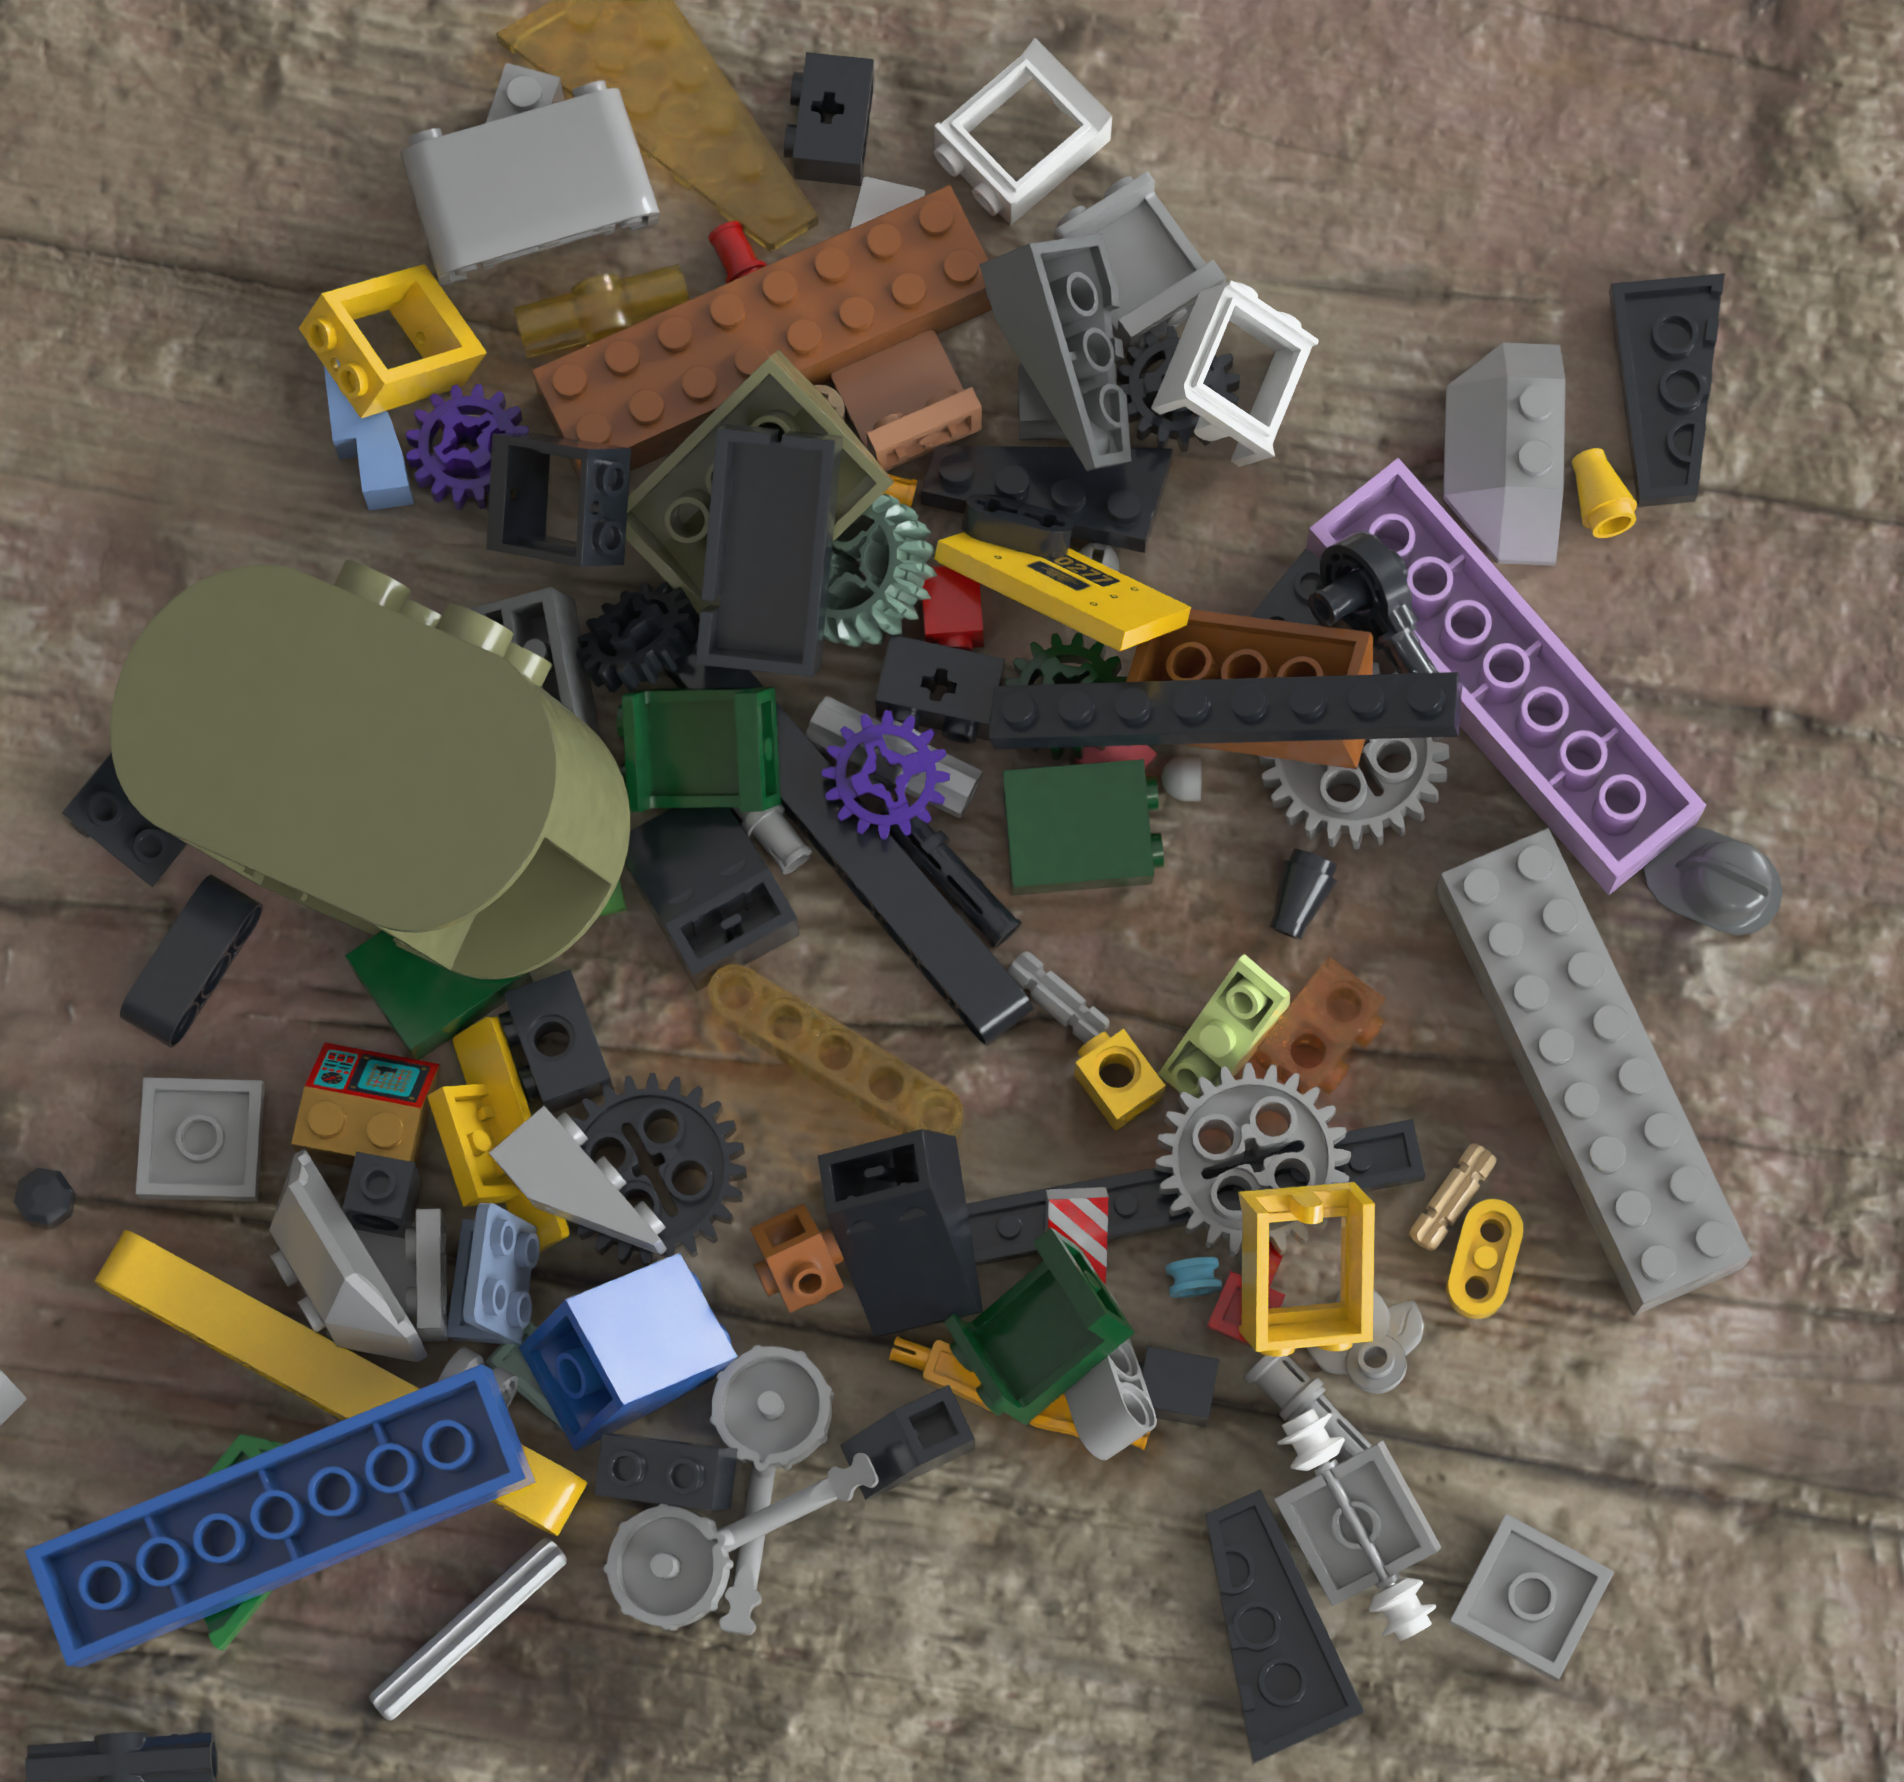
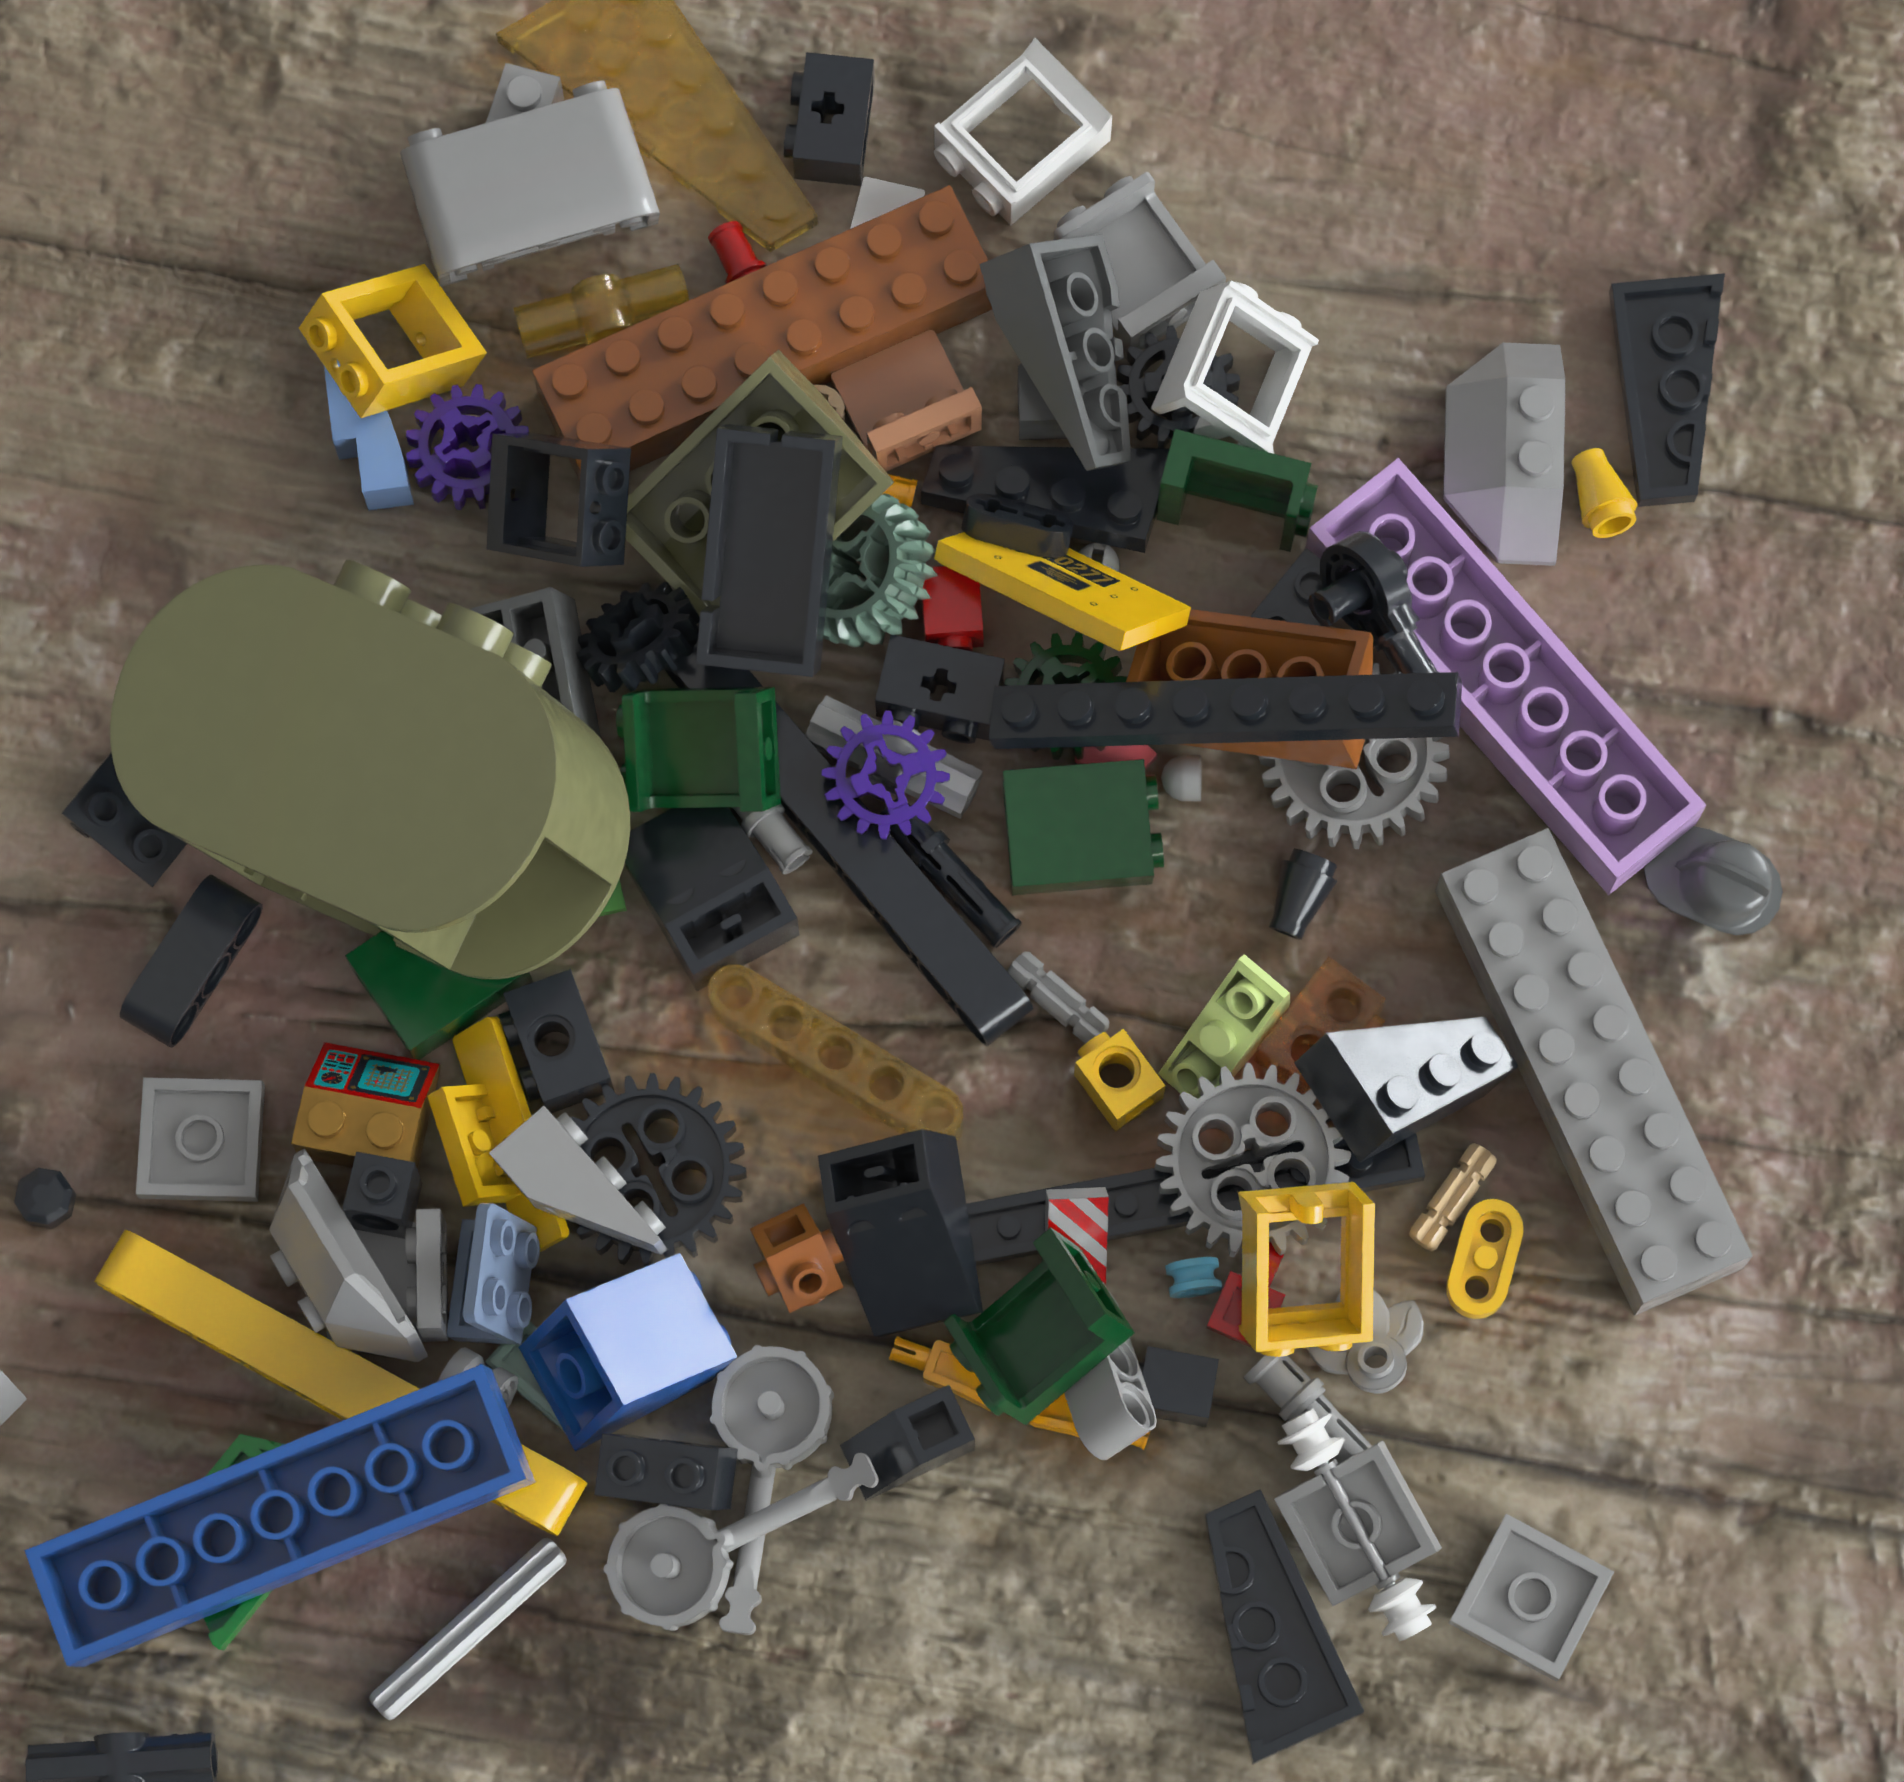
none -> dark green panel [1156,429,1318,552]
none -> wedge [1294,1017,1519,1163]

